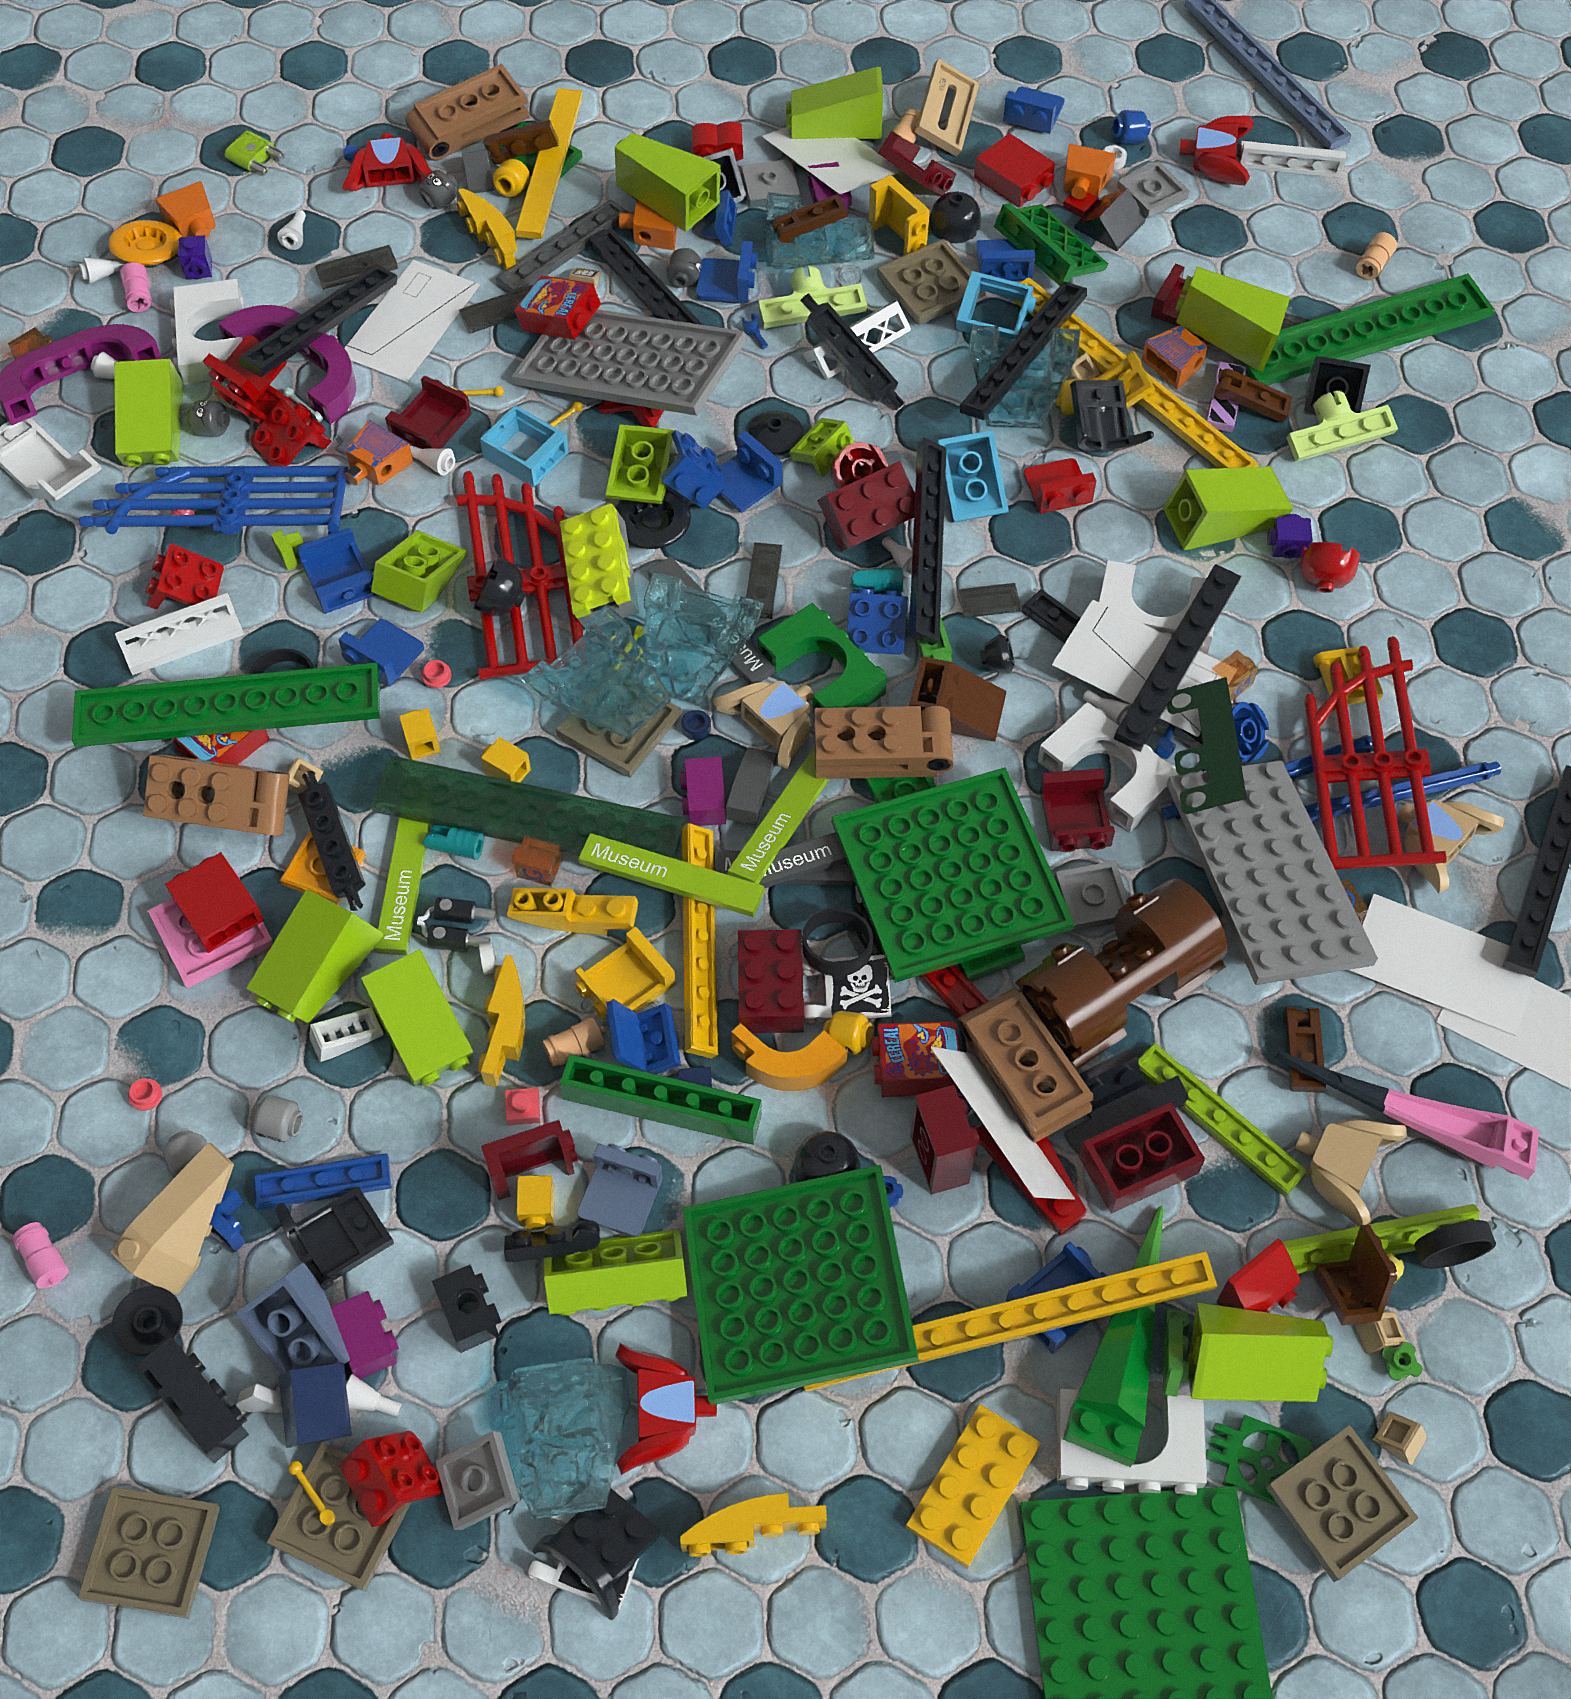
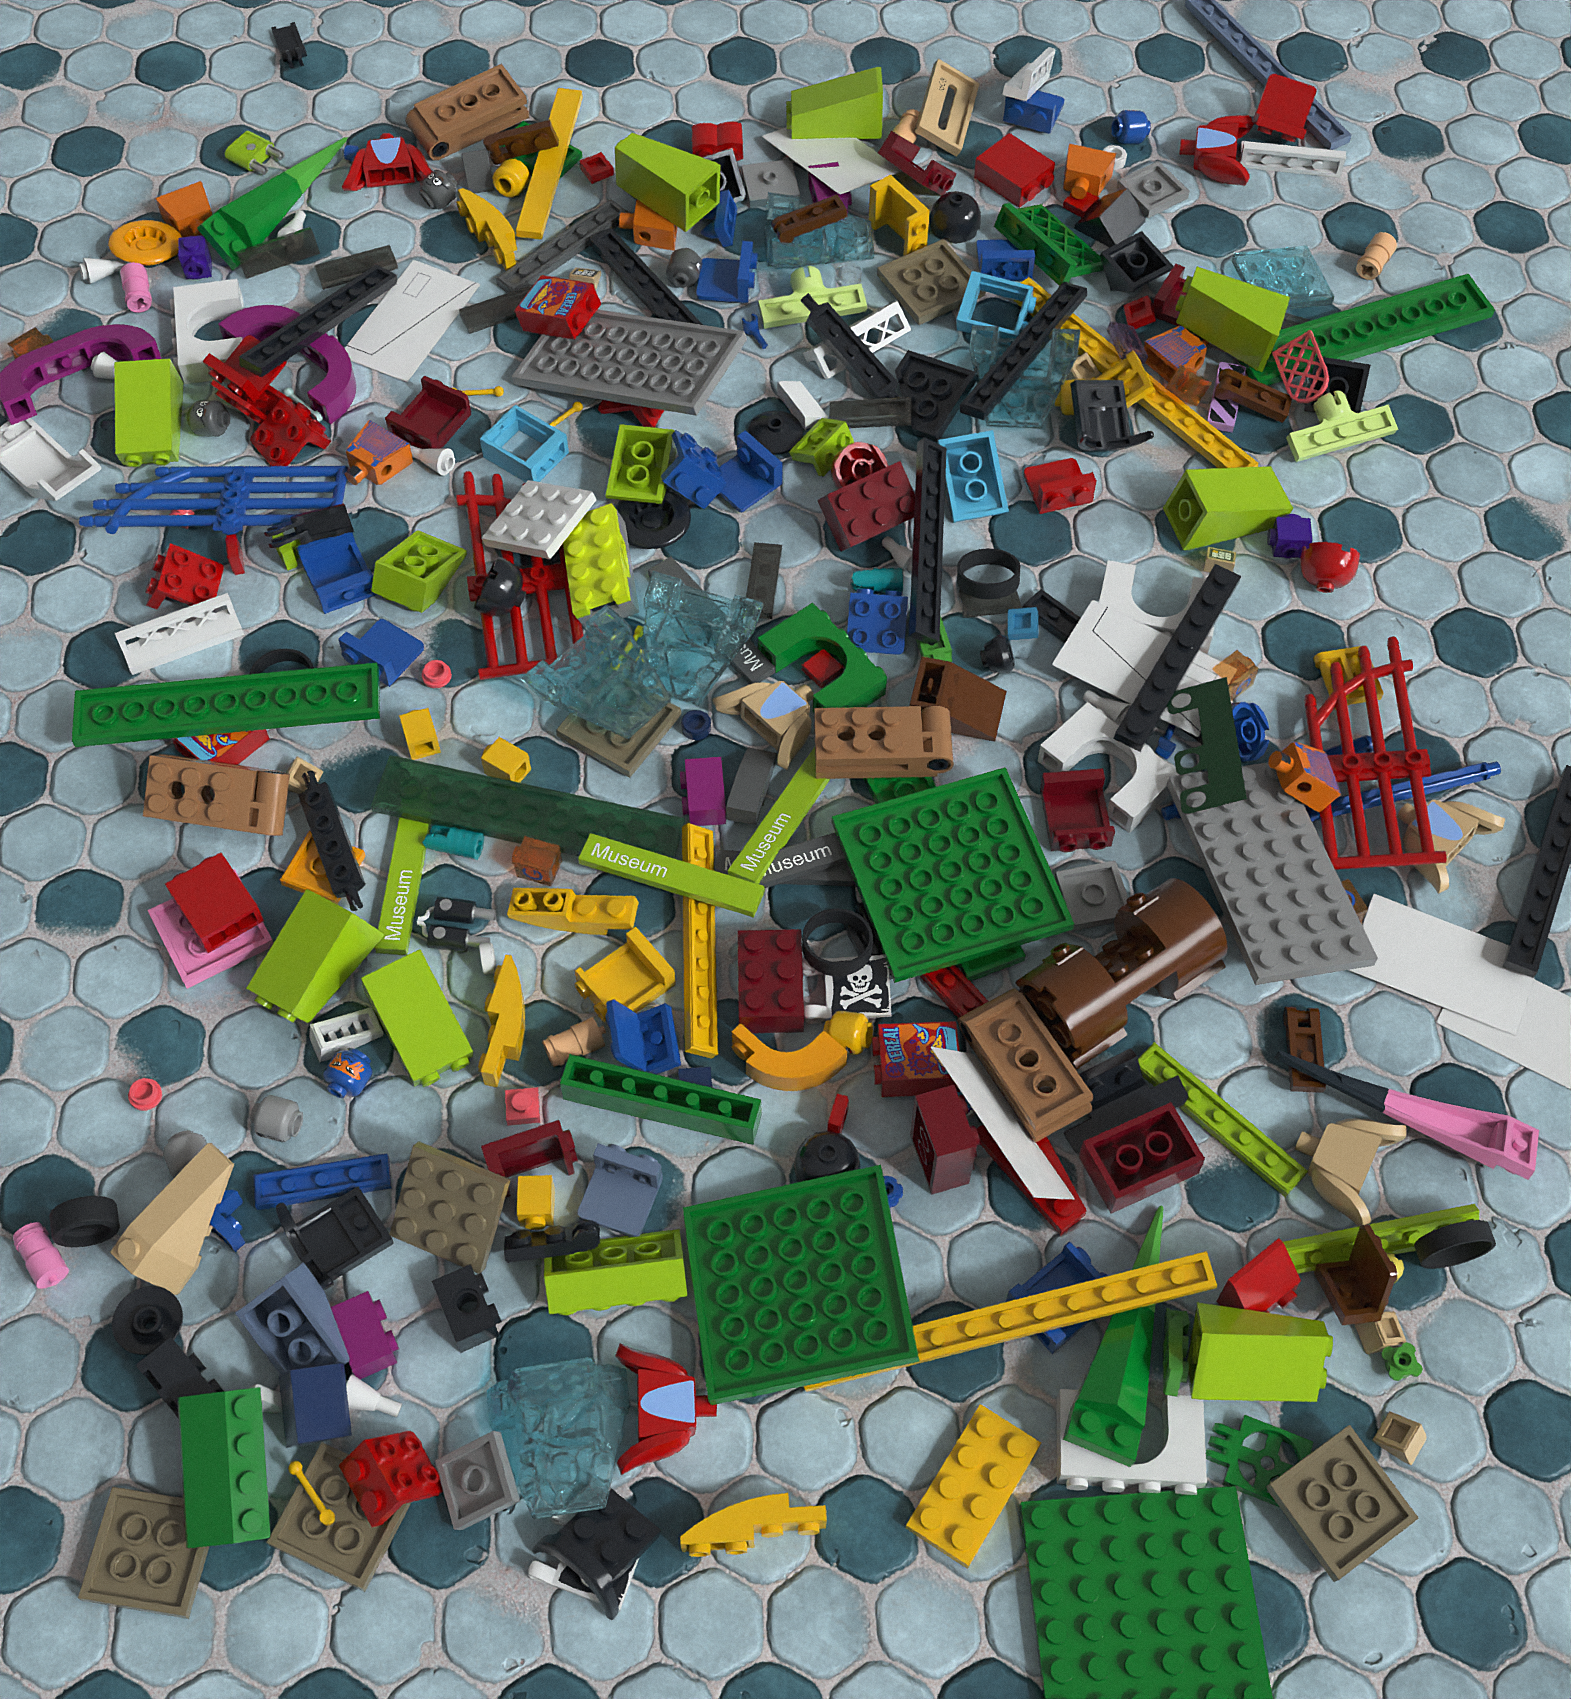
none -> black tyre [49,1196,120,1248]
none -> green slope [177,1387,271,1548]
none -> green plate [197,137,348,270]
none -> red tile [225,534,245,575]
none -> clear smoke tile [236,227,320,279]
none -> black arm [264,503,354,548]
none -> black arm [271,22,307,69]
none -> blue head [323,1048,373,1099]
none -> dark tan plate [390,1142,510,1274]
none -> white plate [481,480,596,559]
none -> red plate [579,152,614,184]
none -> white slope [777,381,828,430]
none -> red tile [802,649,843,688]
none -> red tile [827,1093,849,1133]
none -> clear smoke tile [829,397,912,428]
none -> black plate [895,350,978,442]
none -> black tyre [957,548,1021,600]
none -> white fence [1002,47,1056,101]
none -> dark azure plate [1008,607,1038,640]
none -> black slope [1100,231,1174,292]
none -> tile [1106,321,1148,364]
none -> red plate [1123,295,1156,331]
none -> clear orange brick [1165,365,1212,406]
none -> tan slope [1203,547,1236,573]
none -> clear light blue plate [1232,245,1335,310]
none -> red bracket [1253,73,1317,142]
none -> orange torso [1268,742,1341,813]
none -> coral window [1272,330,1329,403]

